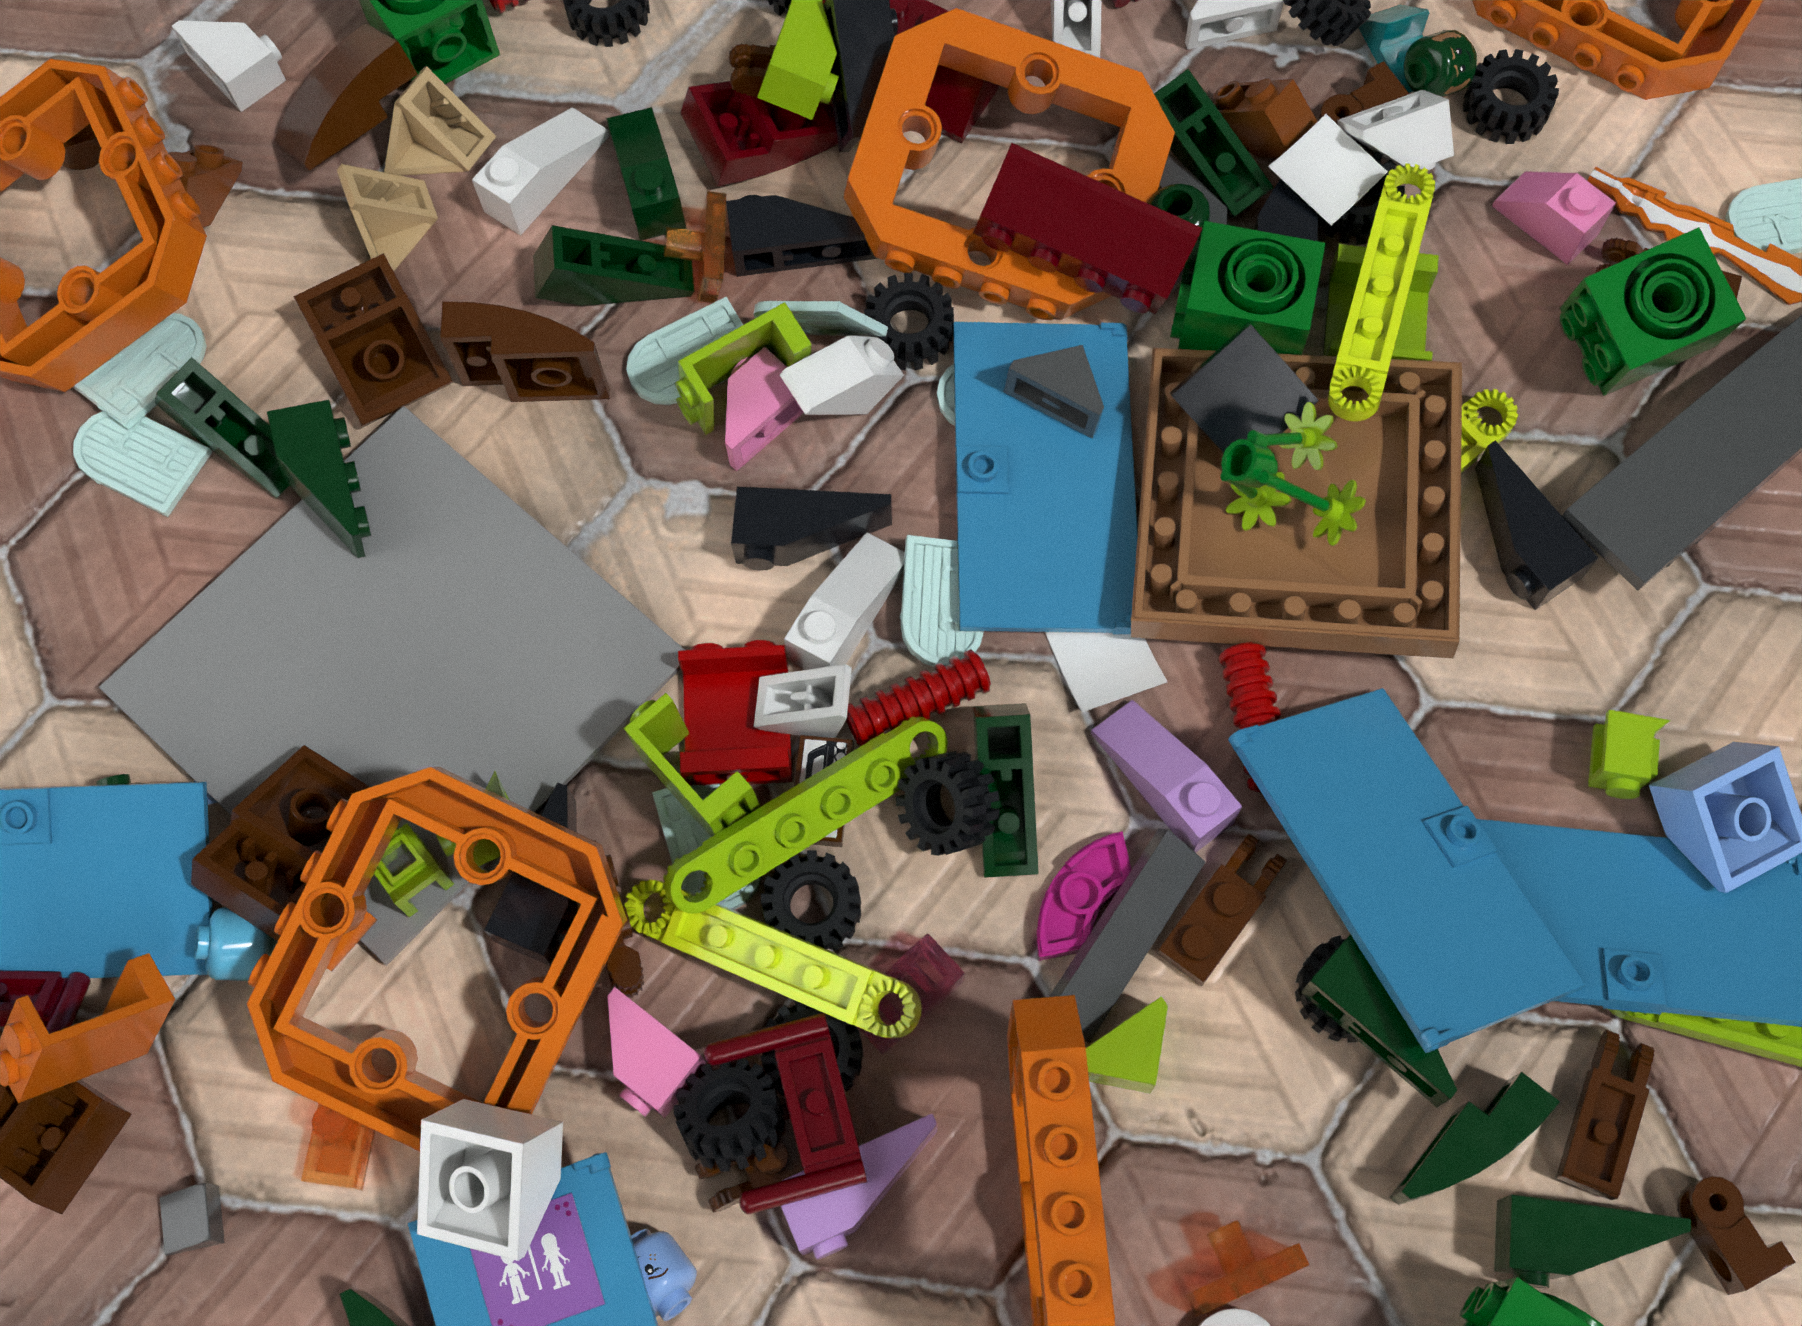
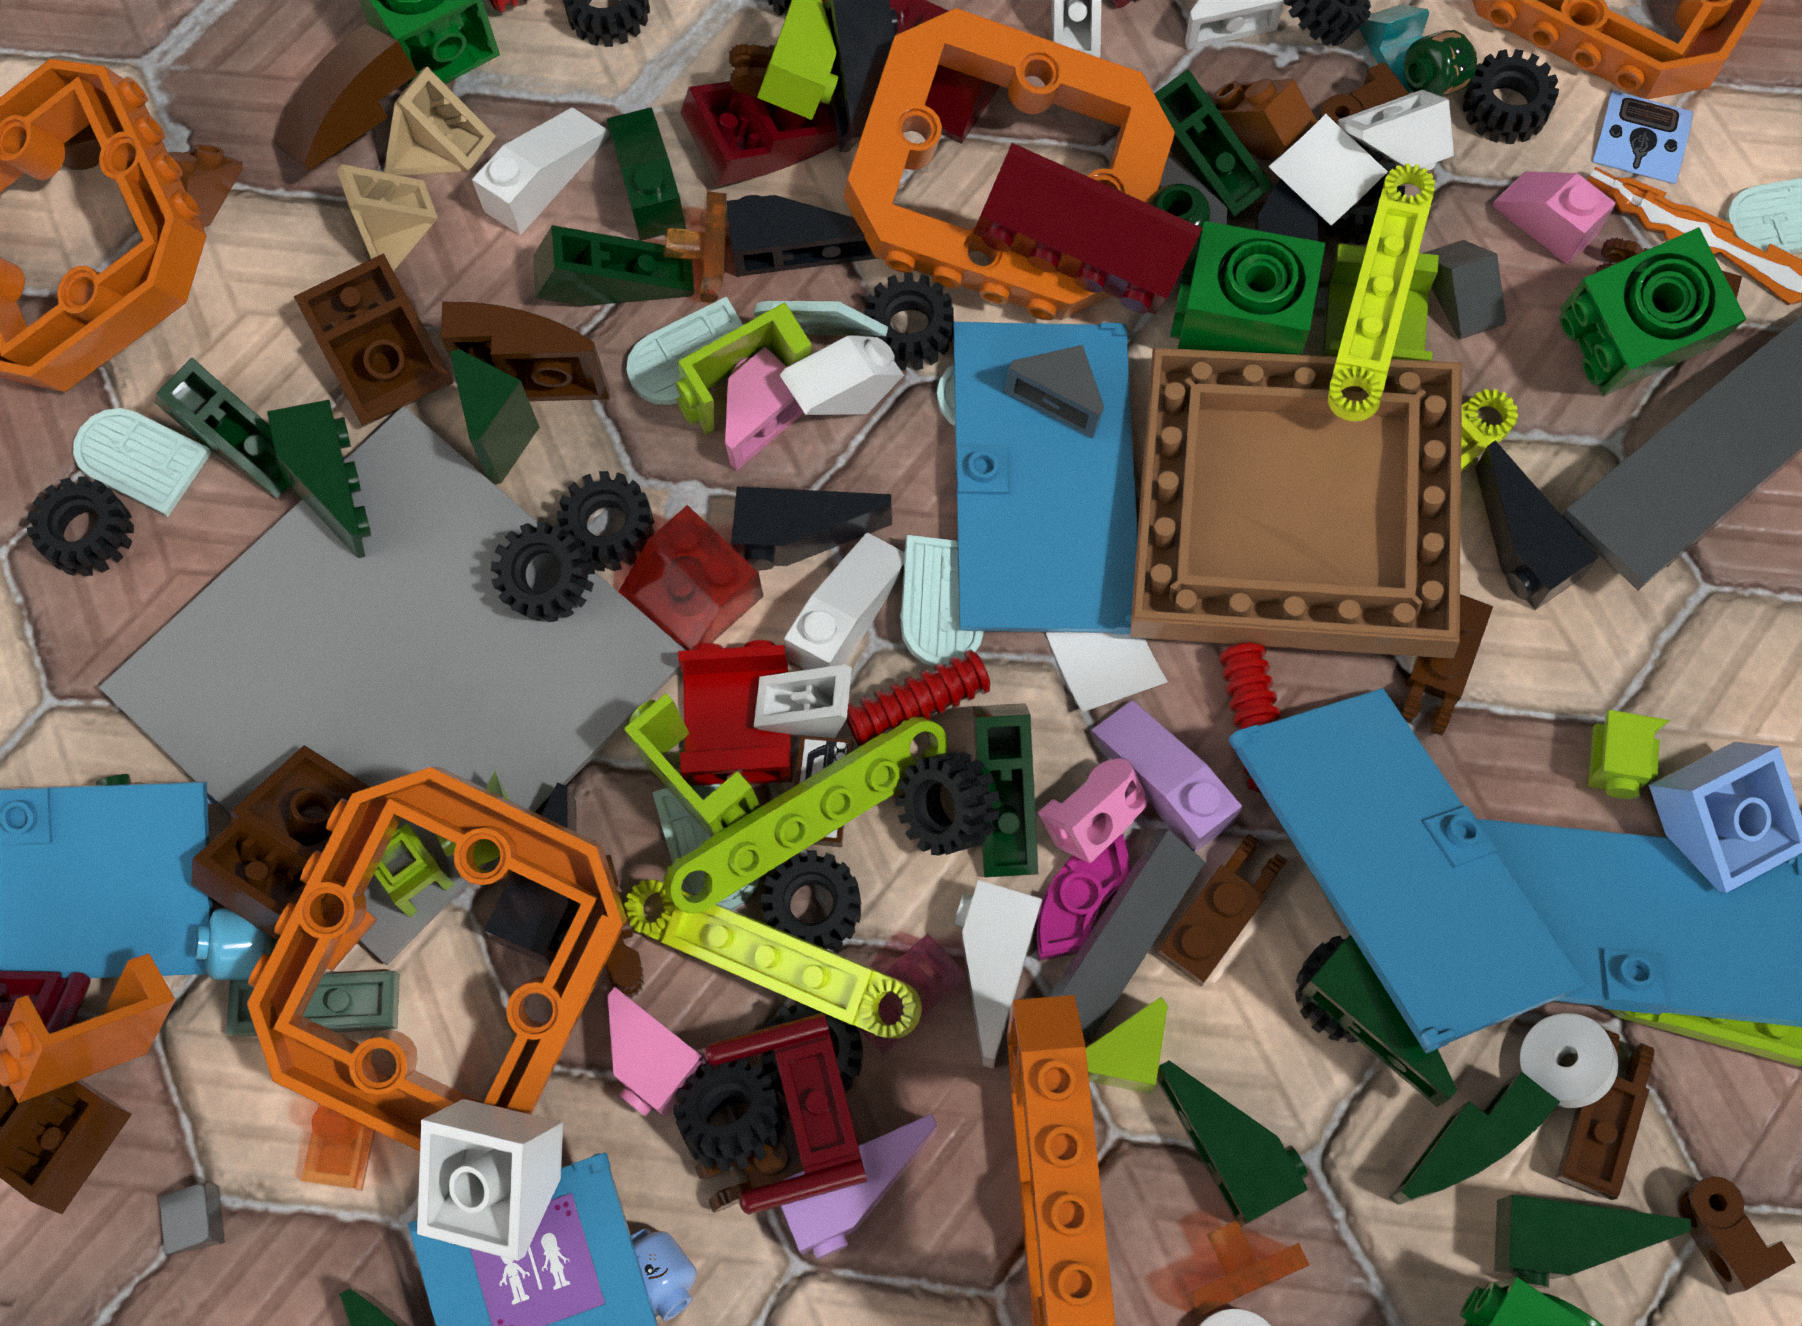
light aqua window [73,313,207,430] -> none
white slope [172,20,286,112] -> none
black tile [1170,322,1319,453] -> none
plant [1220,402,1366,546] -> none
none -> black tyre [27,476,134,577]
none -> sand green tile [226,971,400,1037]
none -> dark green slope [450,349,540,485]
none -> black tyre [491,522,595,622]
none -> black tyre [557,471,655,572]
none -> clear red slope [618,505,764,650]
none -> white slope [954,880,1042,1069]
none -> bright pink leg [1038,758,1148,863]
none -> dark green slope [1157,1060,1309,1228]
none -> reddish brown hinge [1401,594,1493,736]
none -> dark grey slope [1424,240,1506,340]
none -> white piece [1520,1013,1618,1108]
none -> light blue sticker [1593,90,1693,184]

